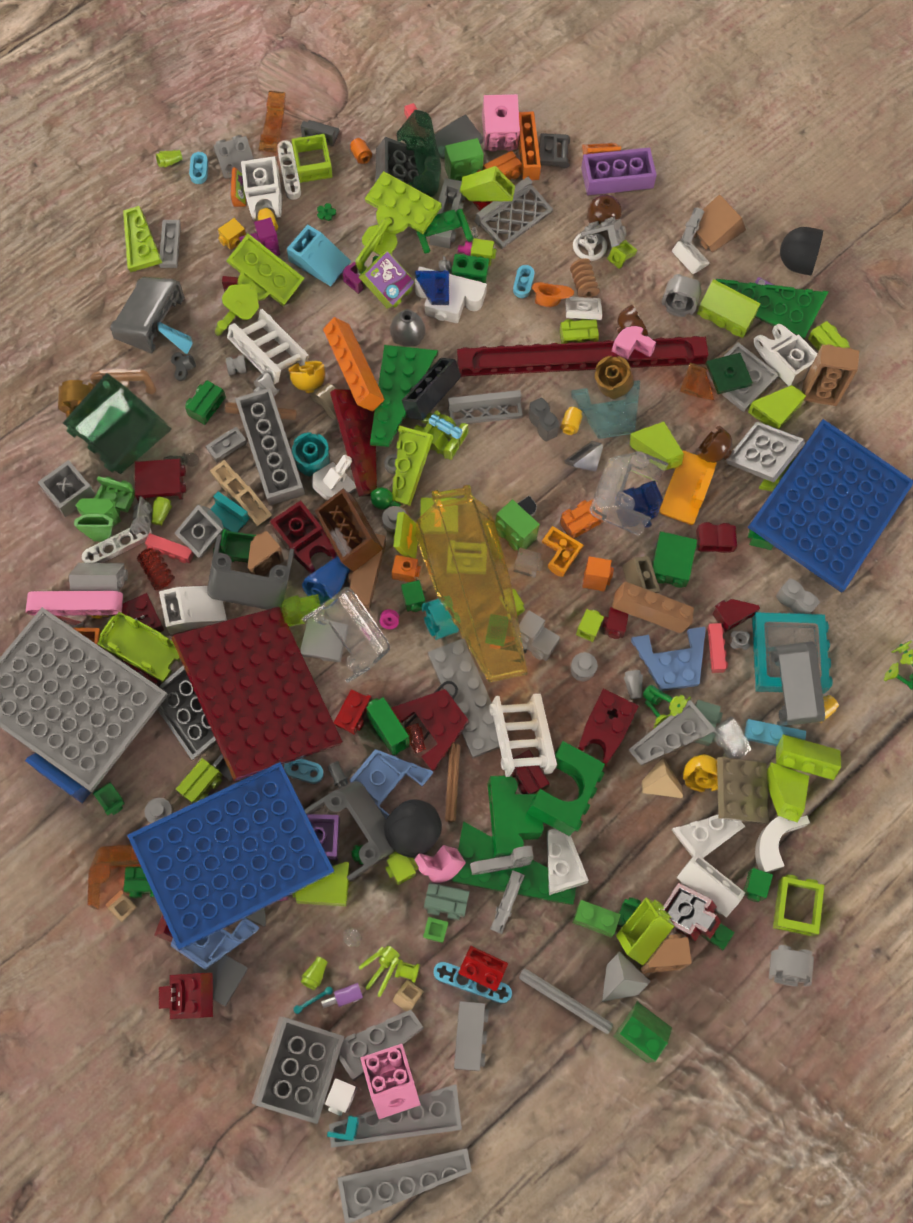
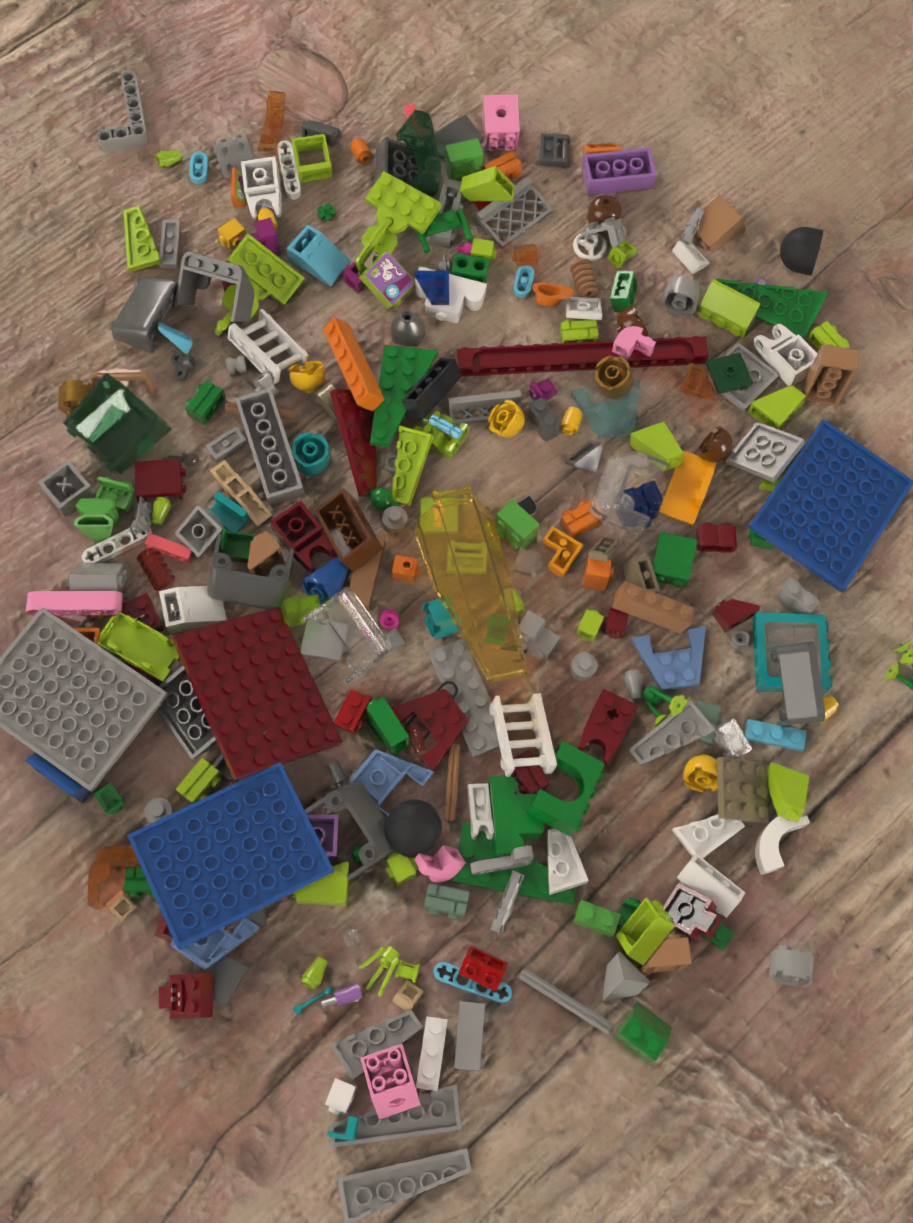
light grey slope [252,1016,344,1124] -> none
medium azure plate [284,758,324,784] -> none
white piece [312,455,357,500] -> none
lime tile [393,512,420,559] -> none
green brick [401,580,425,612] -> none
bright green plate [423,917,448,943] -> none
orange brick [518,111,541,180] -> none
tan slope [641,757,683,798] -> none
coral piece [707,623,728,673] -> none
green brick [743,868,773,902] -> none
lime window [773,875,824,937] -> none
lime brick [776,734,841,780] -> none
none -> light grey beam [97,70,149,152]
none -> dark grey windscreen [175,252,255,322]
none -> light grey tile [386,628,405,651]
none -> white brick [416,1016,448,1091]
none -> white plate [467,784,494,840]
none -> yellow cylinder [488,400,525,438]
none -> clear orange brick [511,244,538,267]
none -> magenta bracket [529,378,558,401]
none -> dark tan tile [588,536,620,562]
none -> green brick [610,271,638,312]

